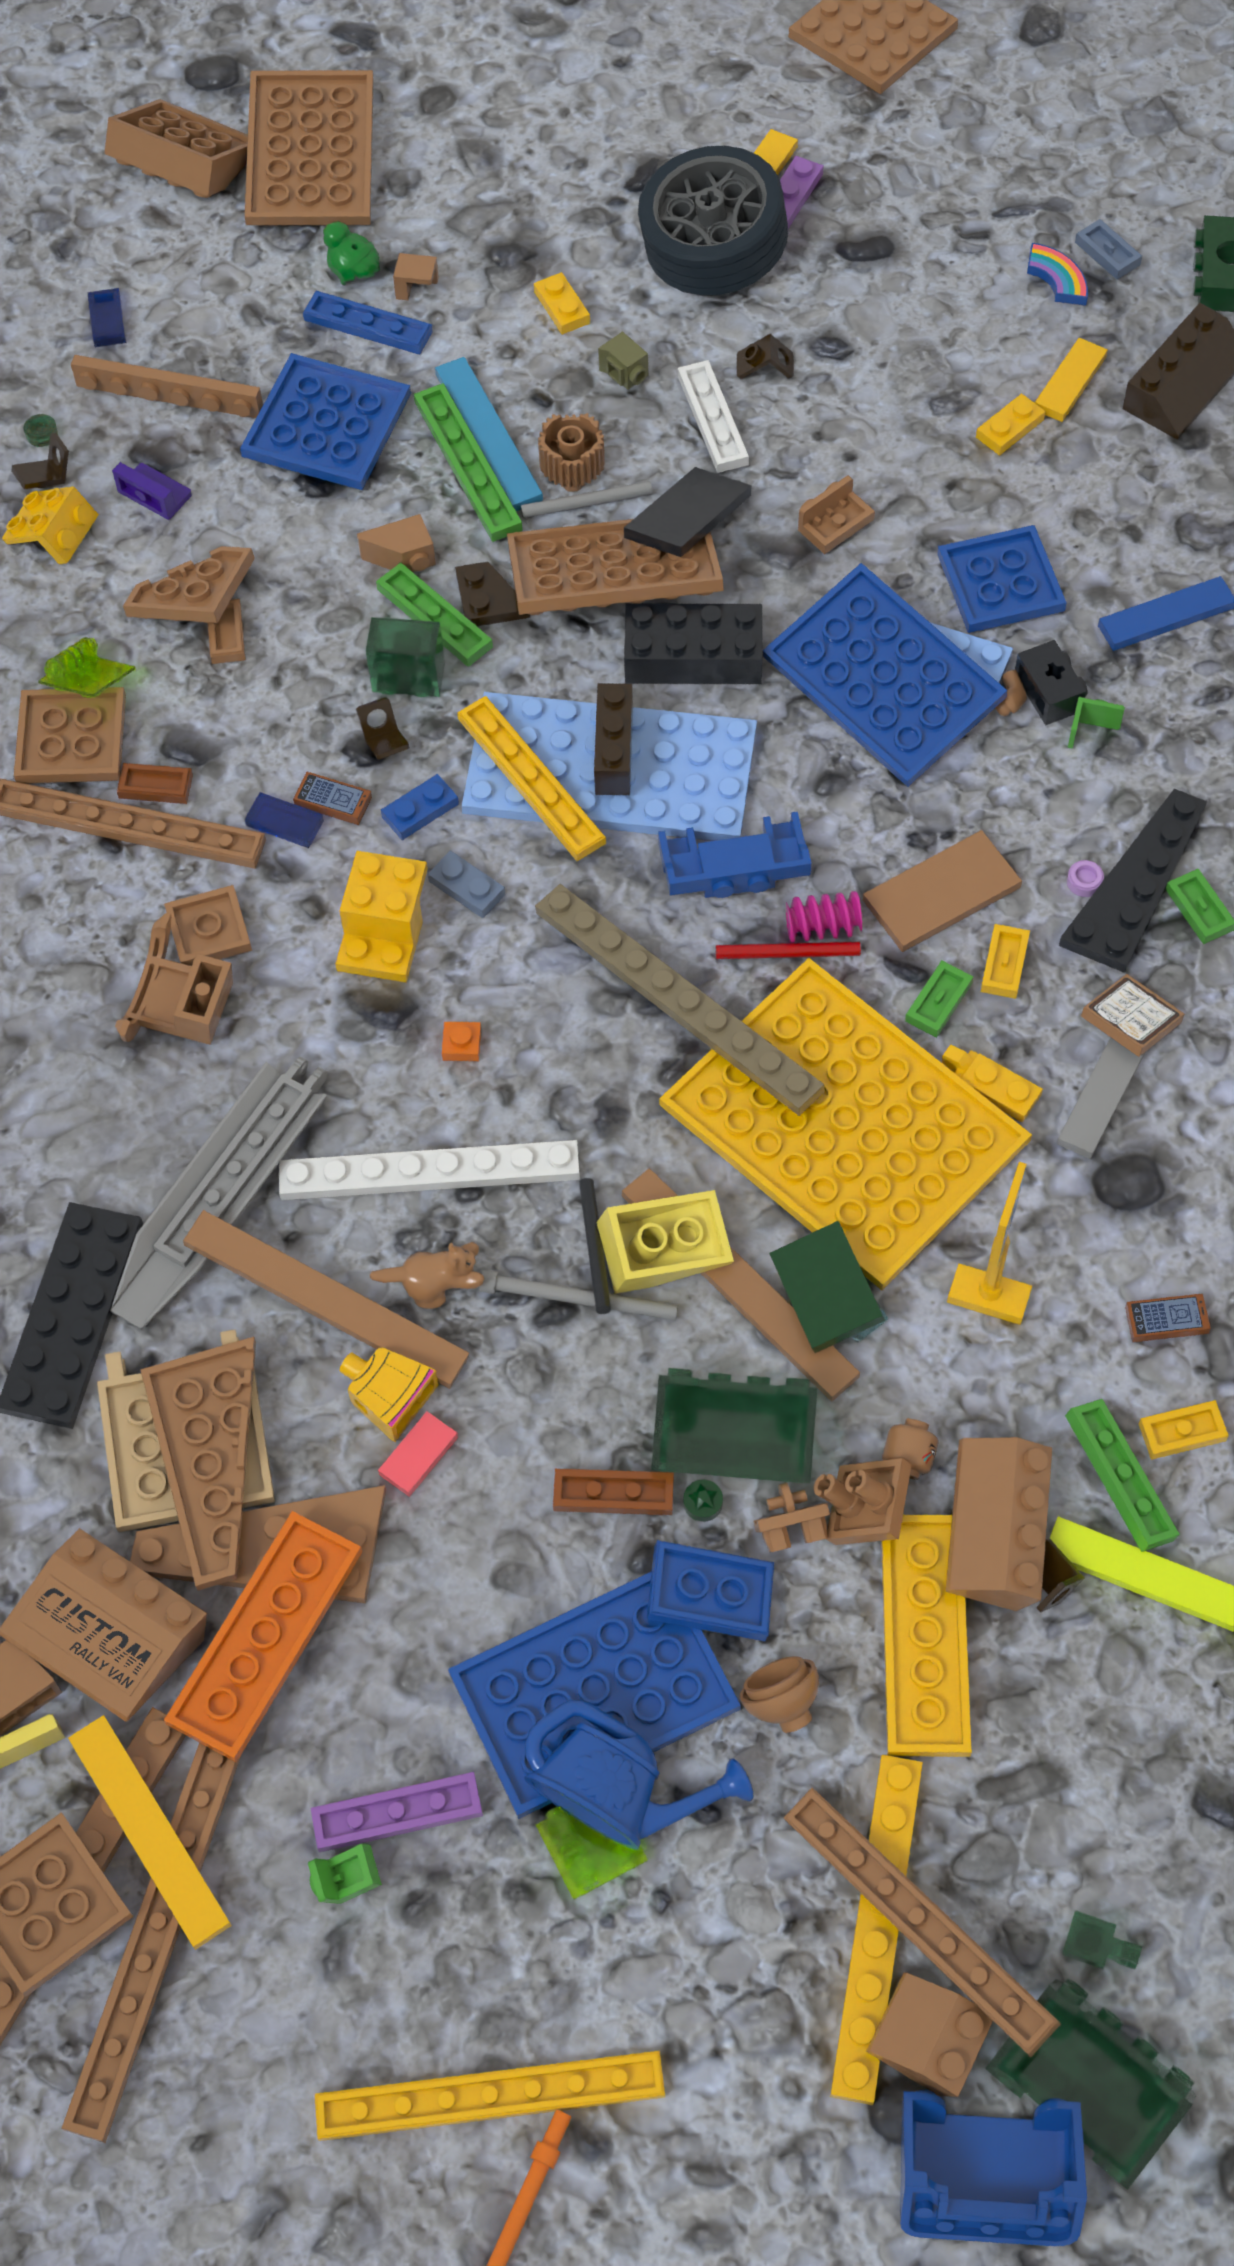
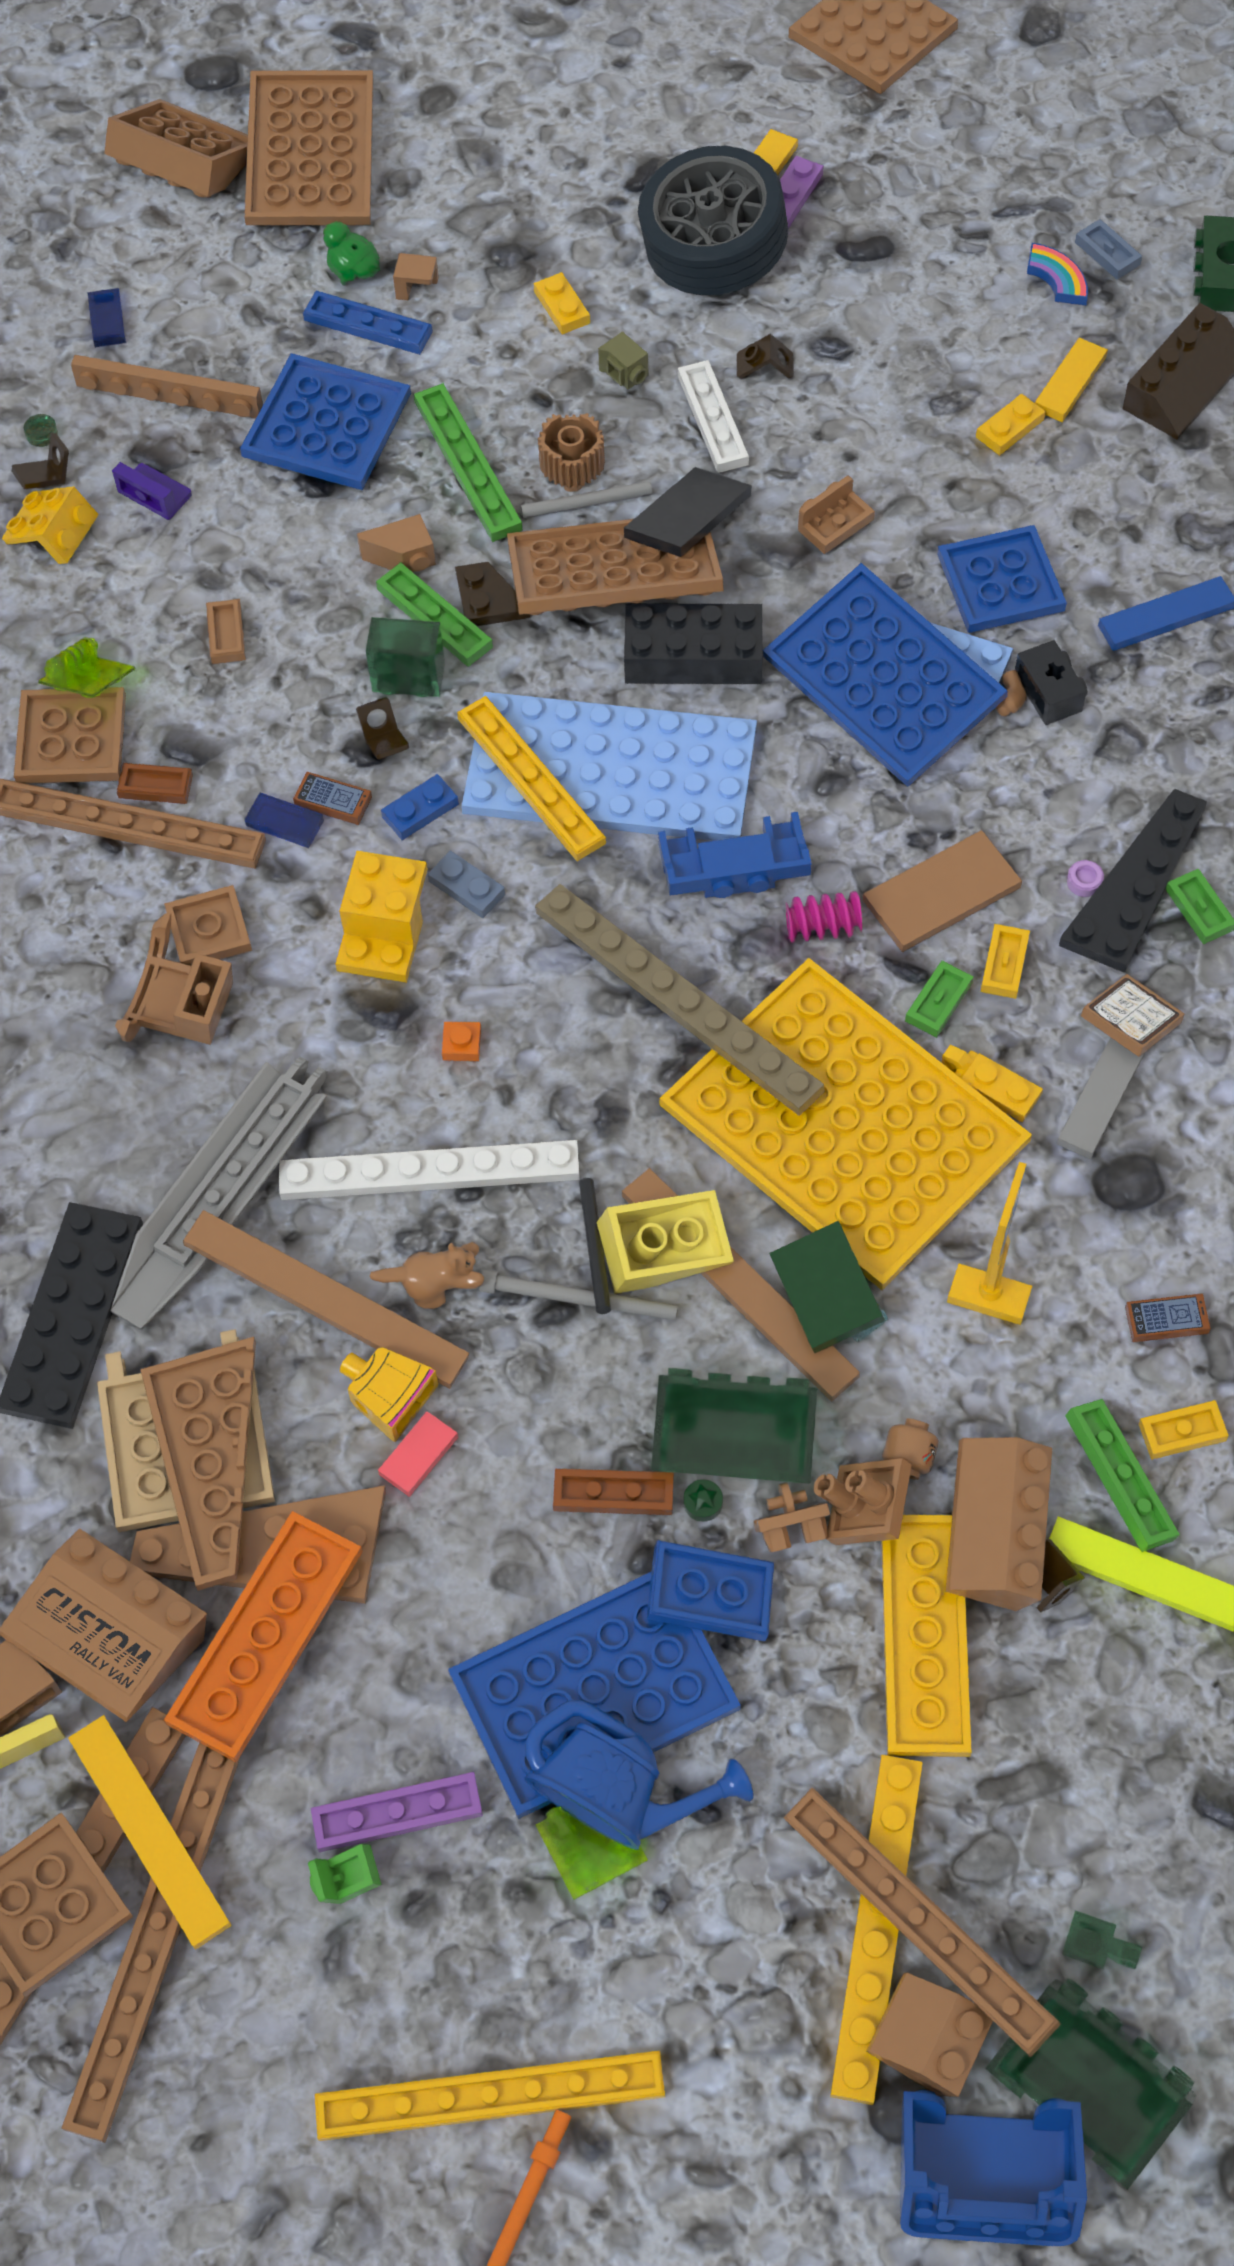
medium nougat plate [123,546,255,623] -> none
dark azure tile [435,357,543,511] -> none
dark brown brick [594,683,633,795] -> none
red bar [716,941,861,959] -> none
medium nougat piece [739,1656,819,1733] -> none
bright green bracket [1068,697,1125,749] -> none

